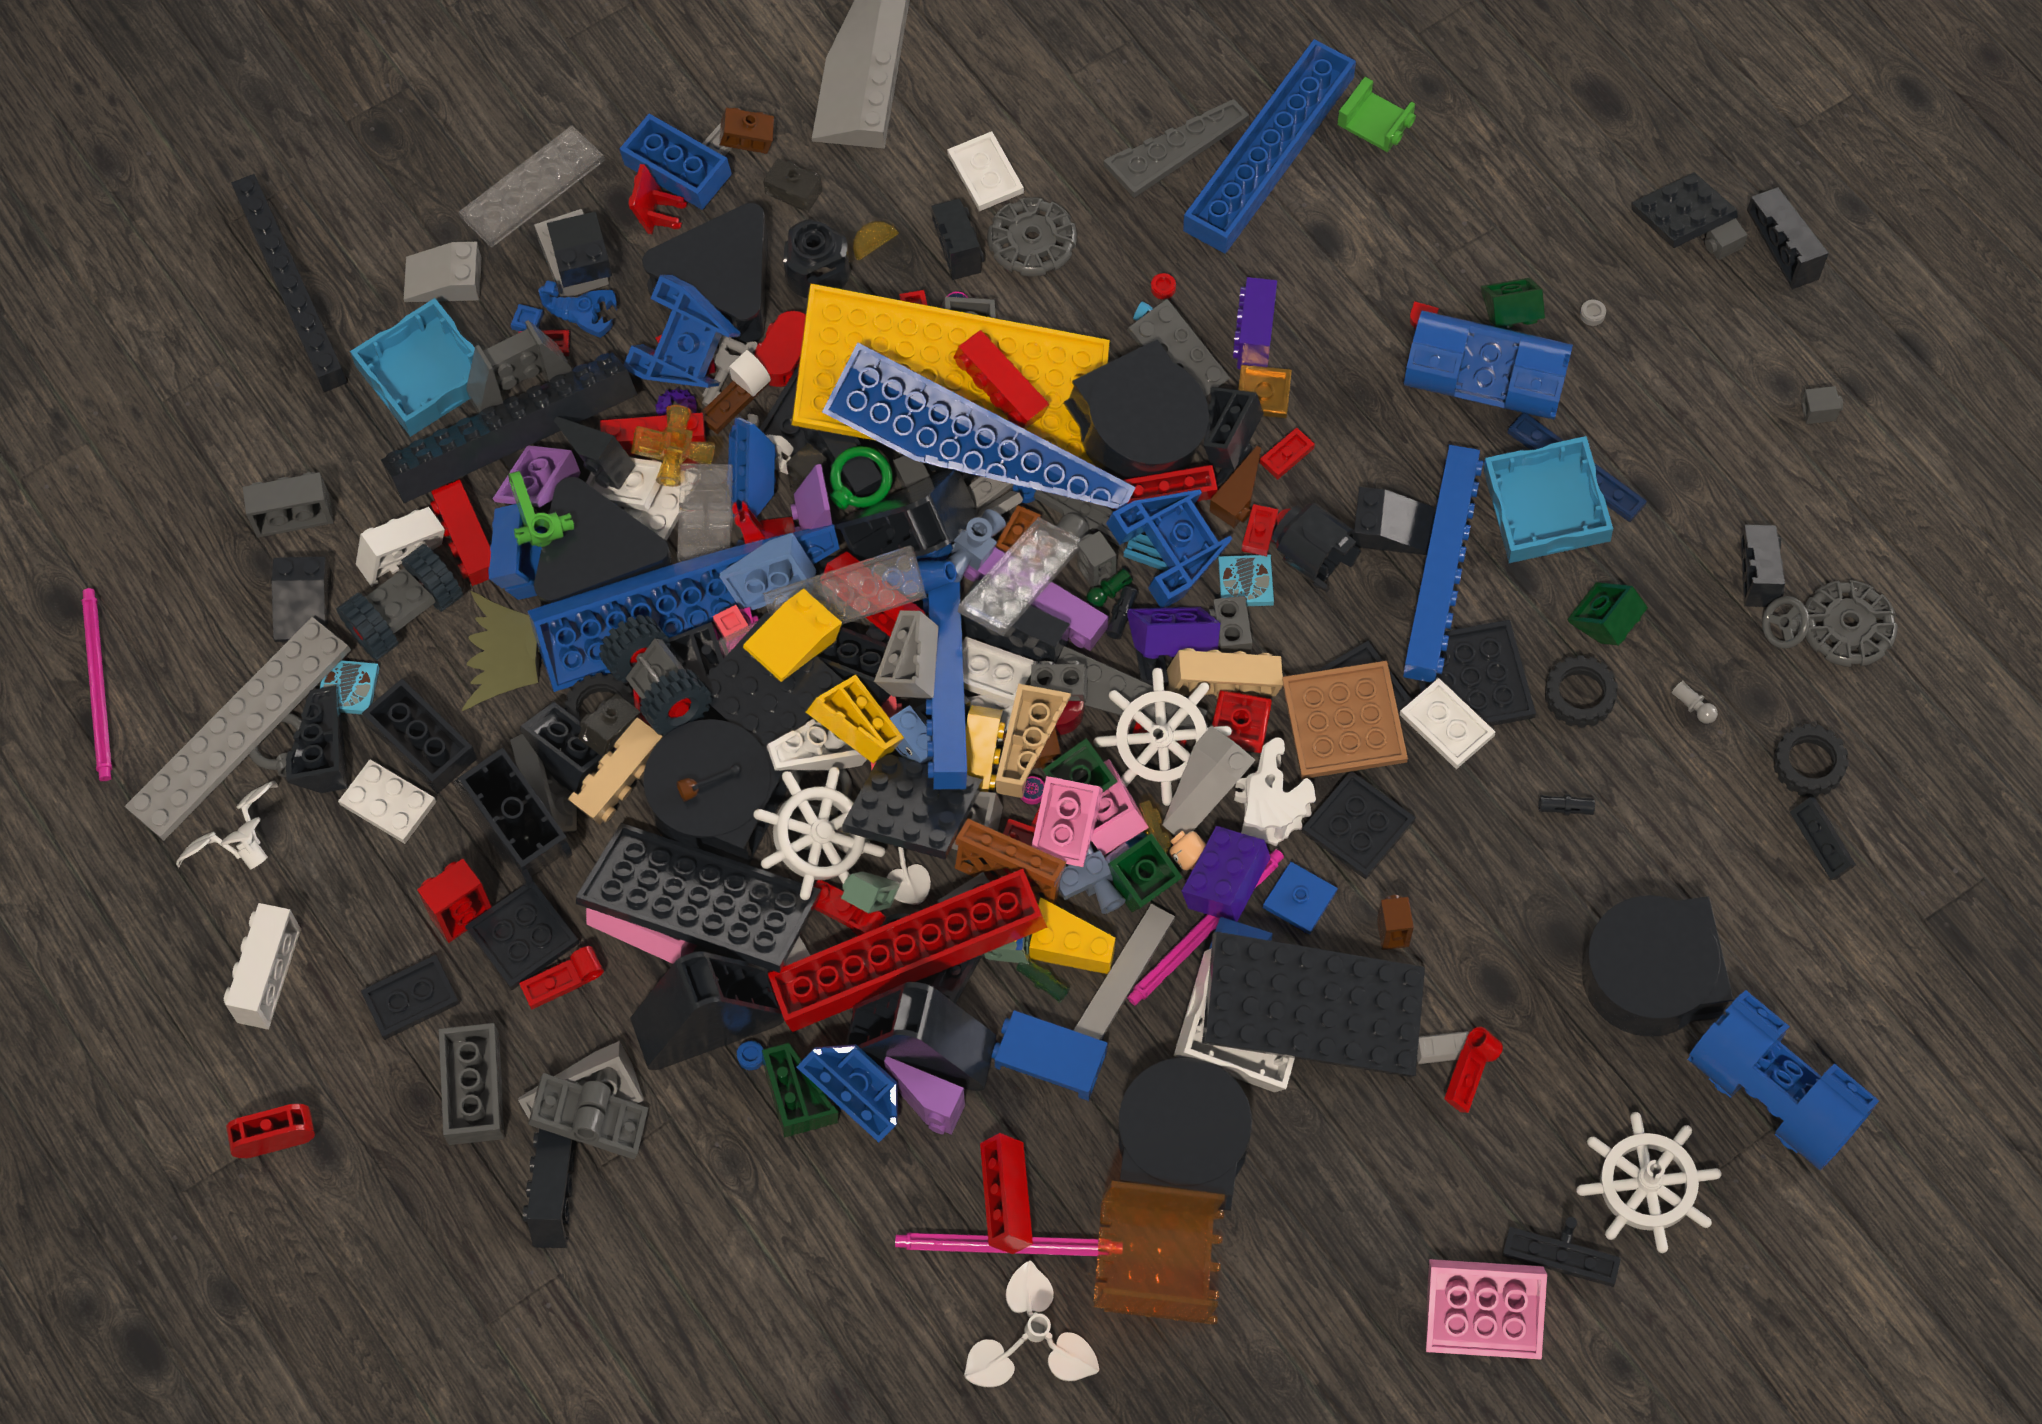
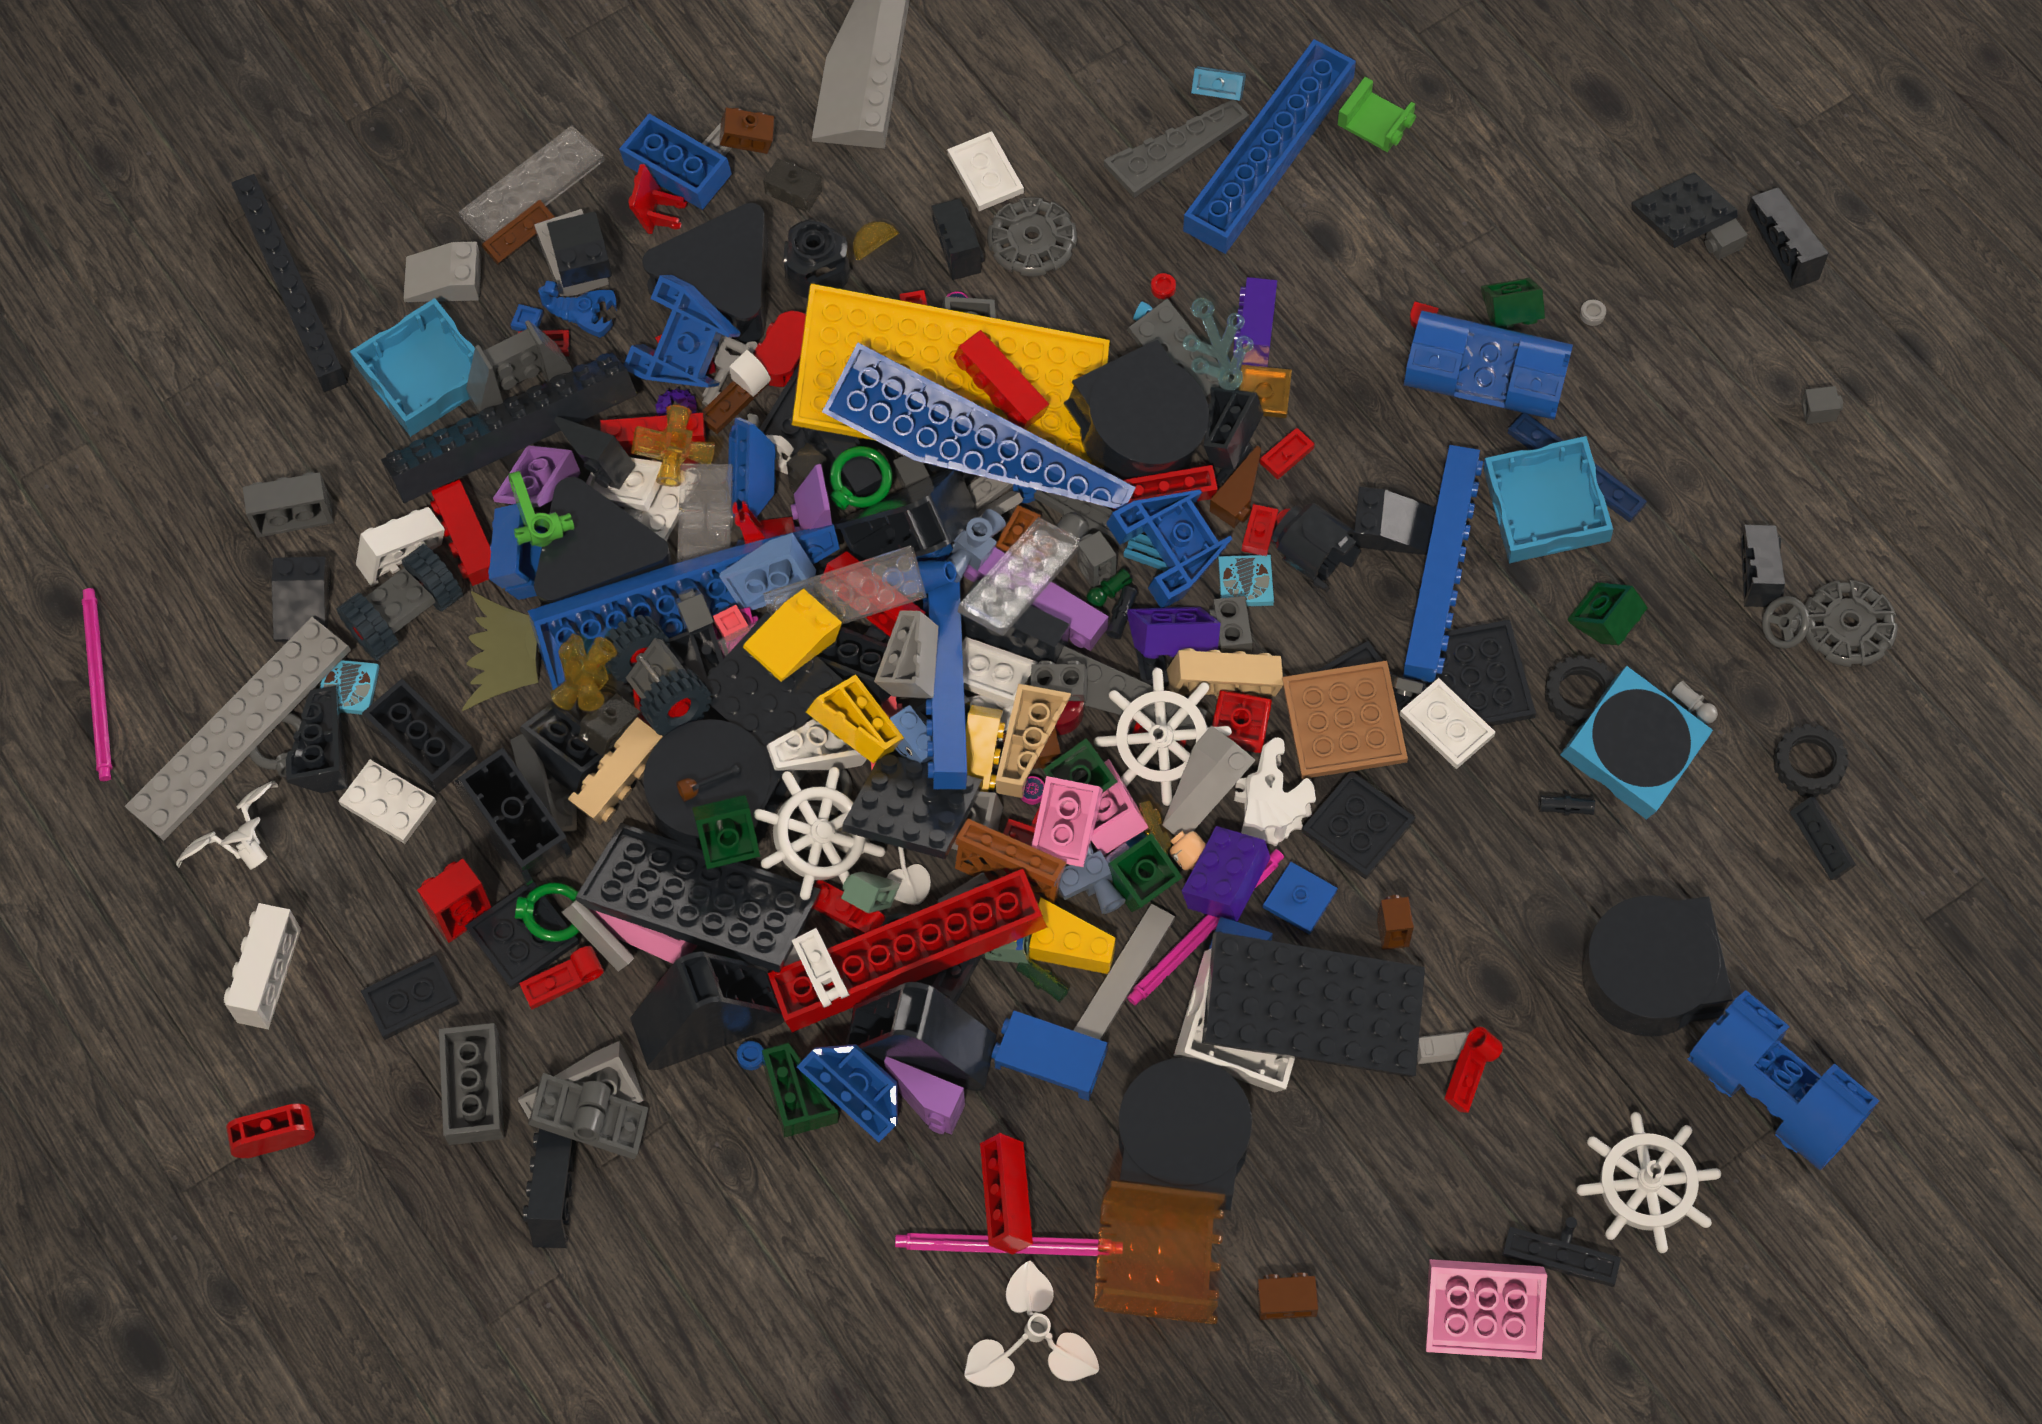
none -> reddish brown plate [482,200,555,265]
none -> green piece [515,883,580,942]
none -> clear yellow brick [550,634,617,711]
none -> light grey tile [562,900,634,971]
none -> dark grey brick [674,588,714,633]
none -> dark green slope [692,795,760,869]
none -> white plate [791,928,849,1008]
none -> clear light blue plant [1183,298,1253,391]
none -> dark azure brick [1191,66,1246,101]
none -> reddish brown brick [1257,1273,1318,1320]
none -> dark grey plate [1391,675,1423,697]
none -> black tile [1560,666,1713,820]

